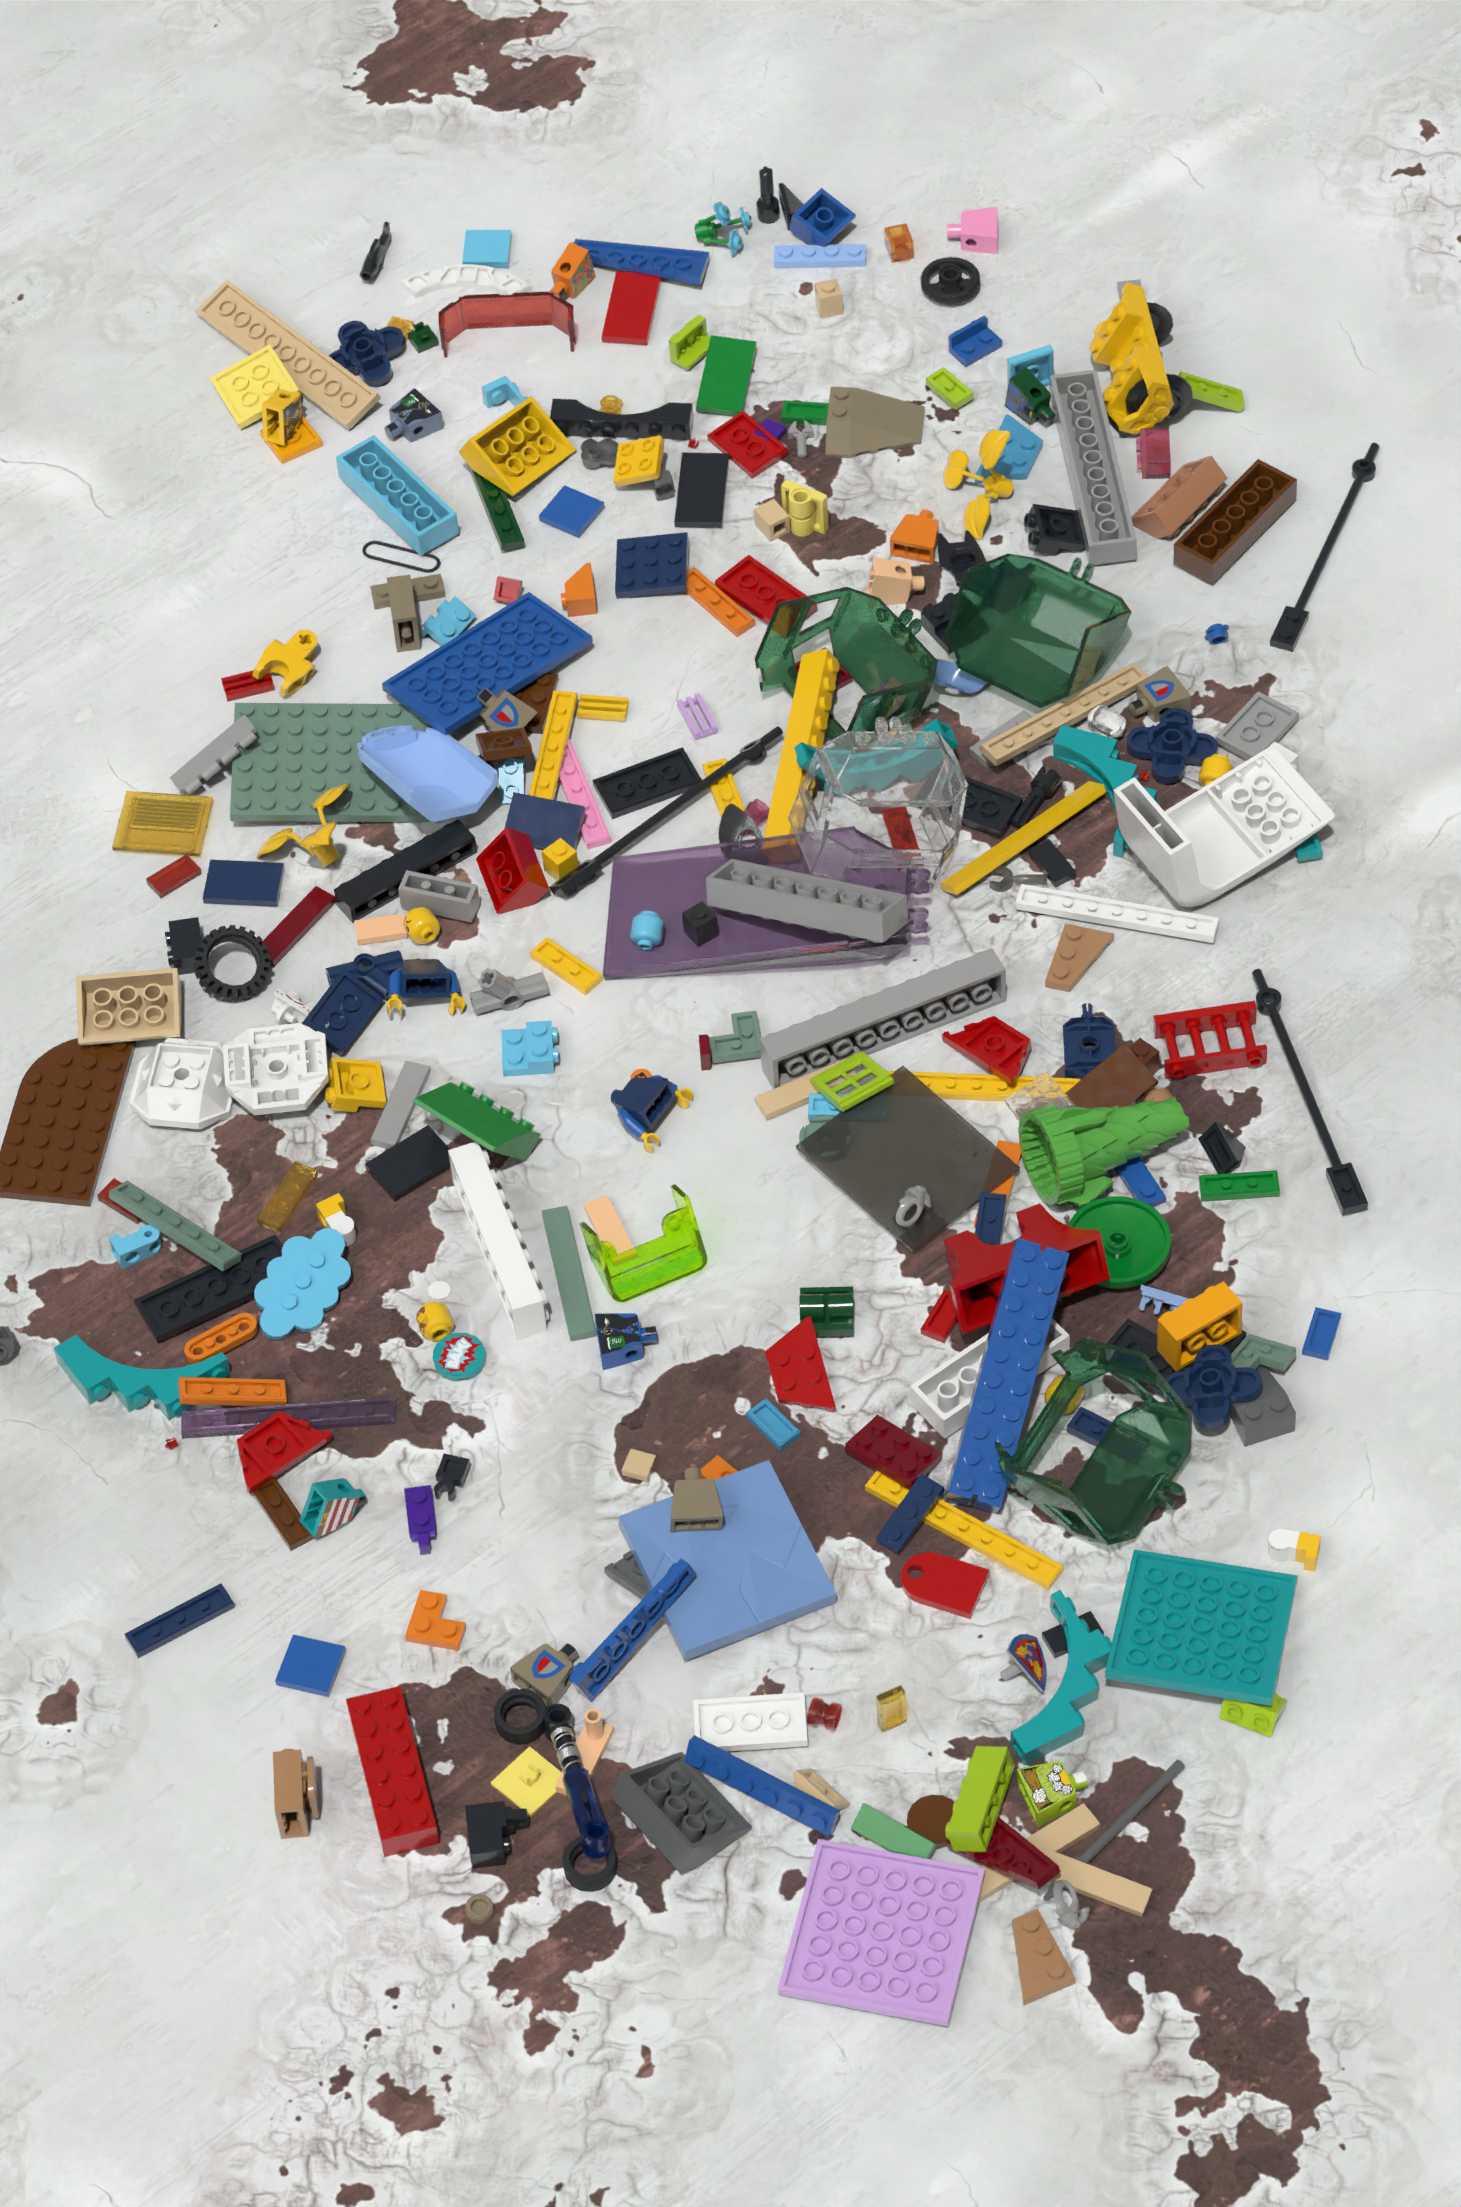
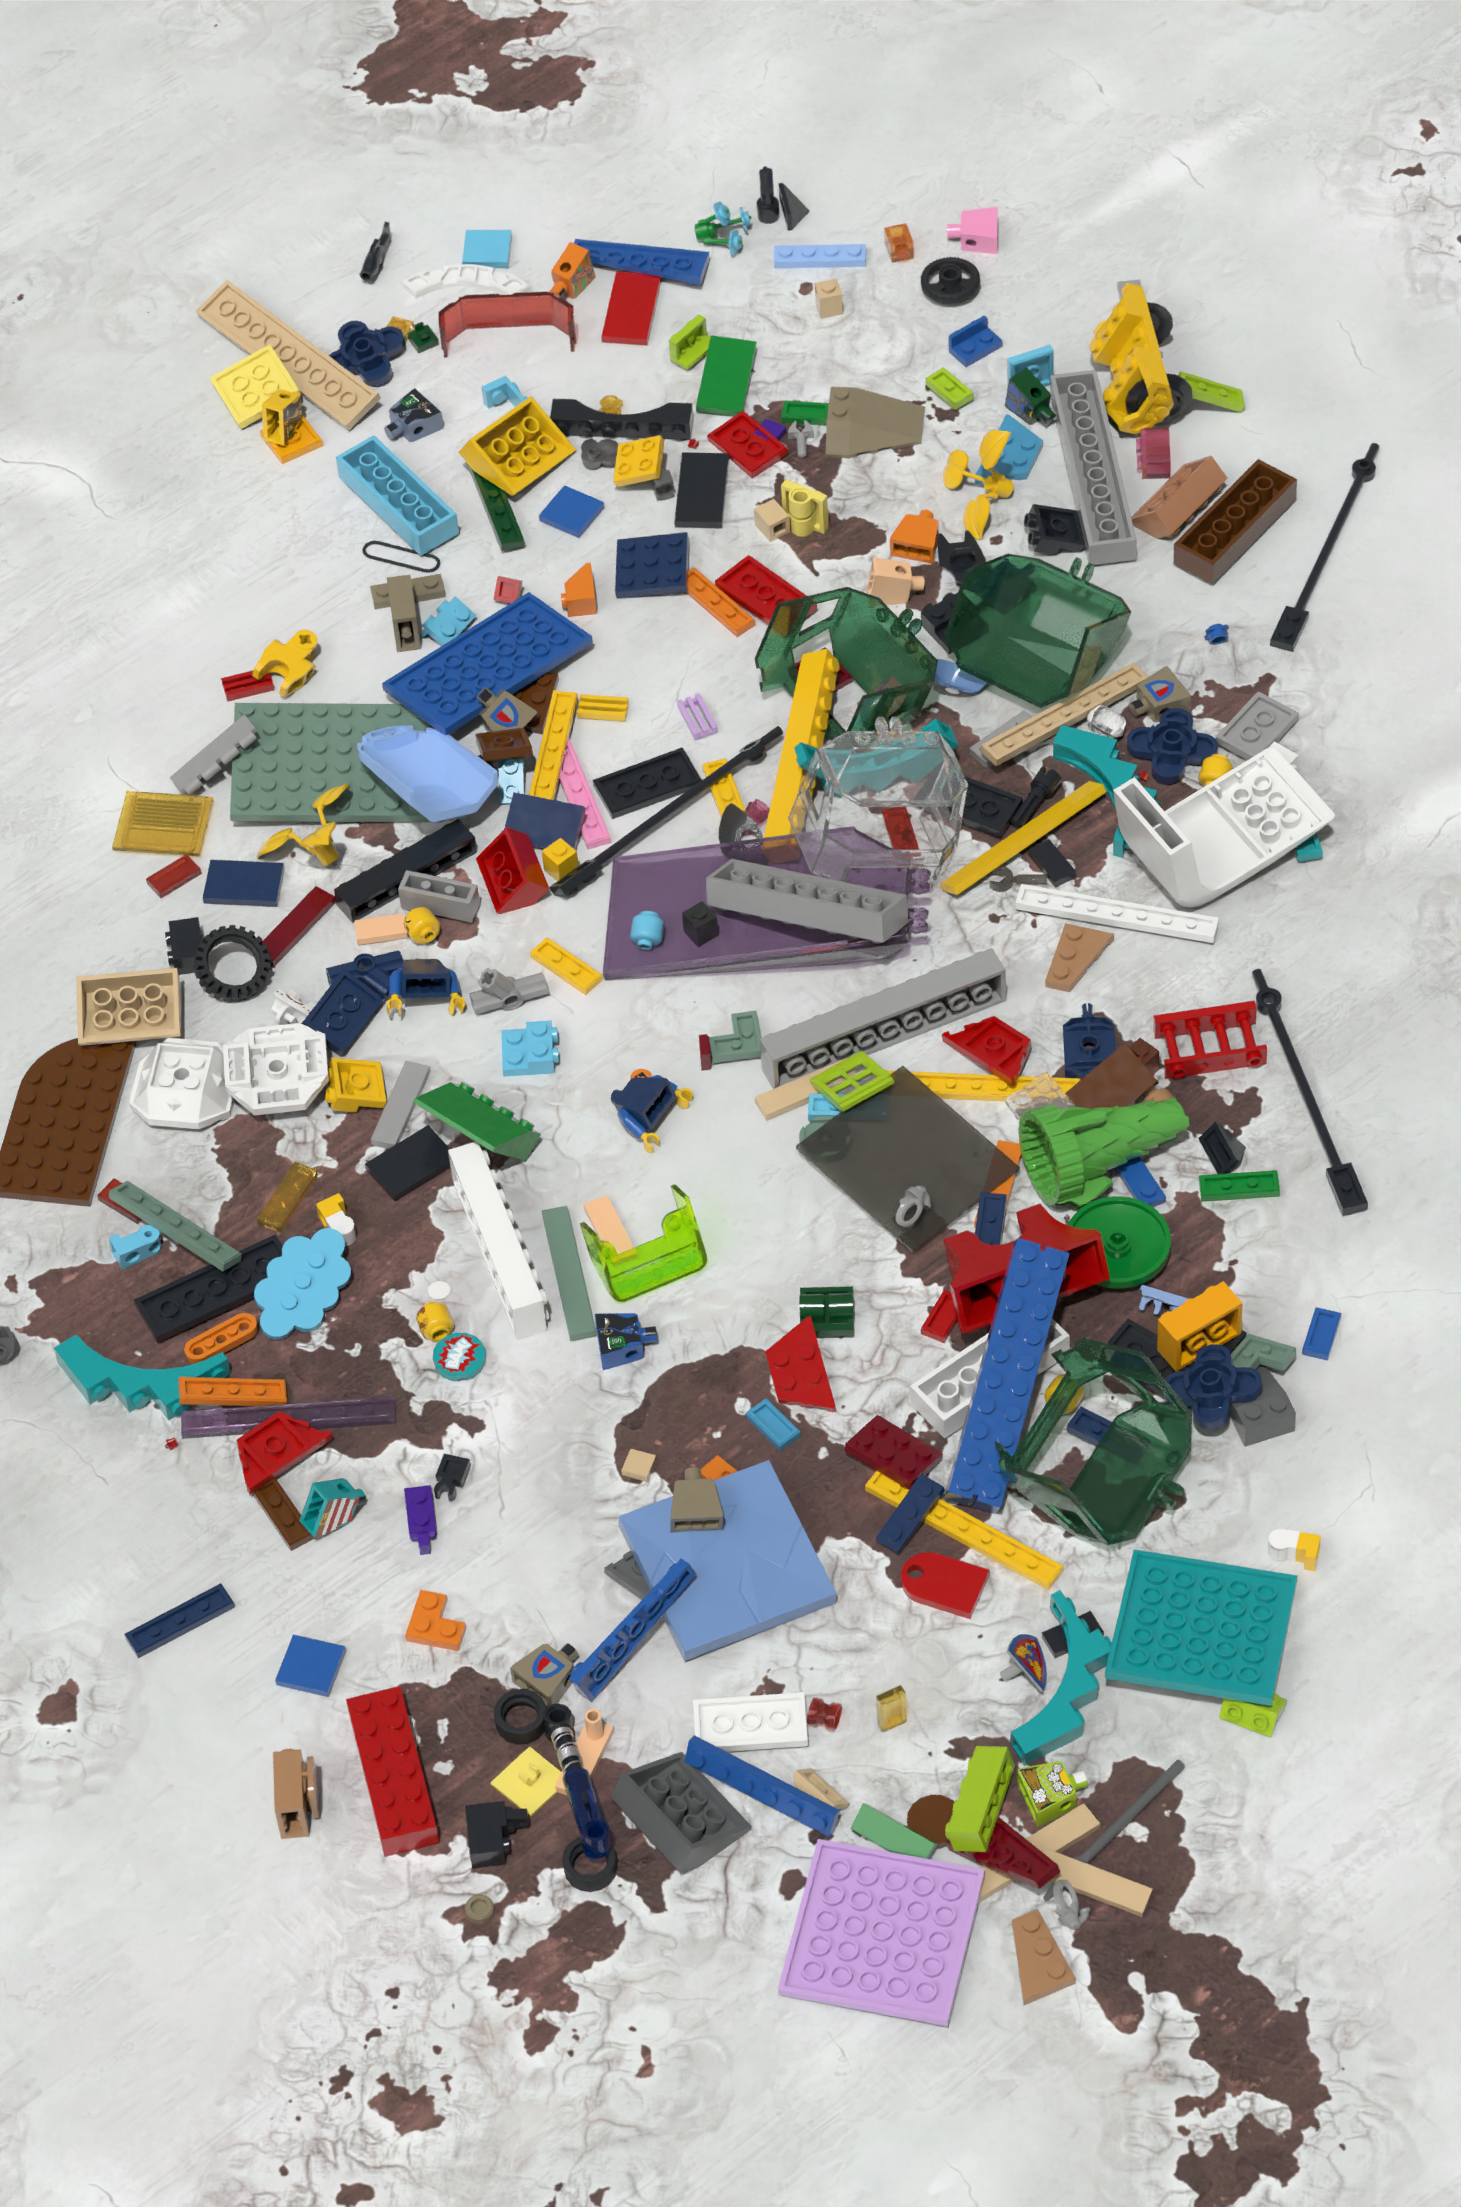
blue slope [789,188,856,245] -> none

